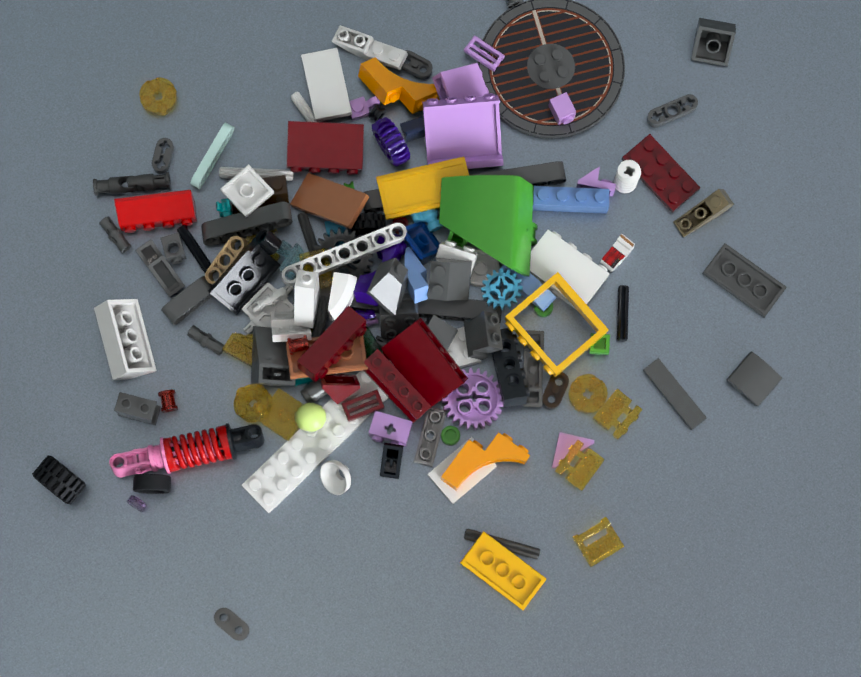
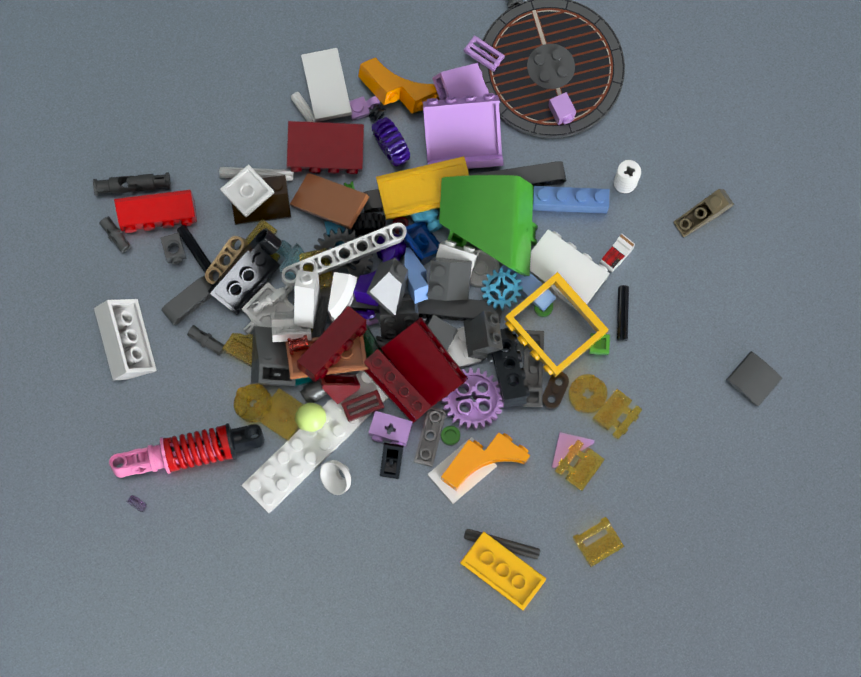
black tyre [32,455,86,505] -> none
dark grey hips [114,392,161,426] -> none
black tyre [133,474,171,494] -> none
dark grey slope [135,239,185,297] -> none
clear yellow plate [139,77,177,116] -> none
dark grey beam [152,138,174,174] -> none
clear red bush [158,389,178,413] -> none
light aqua beam [190,123,235,189] -> none
dark grey beam [201,202,293,246] -> none
dark grey plate [214,608,249,641] -> none
teal plate [216,198,232,217] -> none
dark grey axle [297,212,318,257] -> none
white slope [332,25,408,70] -> none
dark blue panel [400,116,425,143] -> none
dark grey plate [401,50,433,79] -> none
lavender slope [576,167,616,197] -> none
dark red plate [622,134,701,213] -> none
dark grey tile [643,358,707,430] -> none
dark grey beam [647,94,698,127] -> none
dark grey slope [691,18,736,67] -> none
dark grey tile [702,243,787,318] -> none

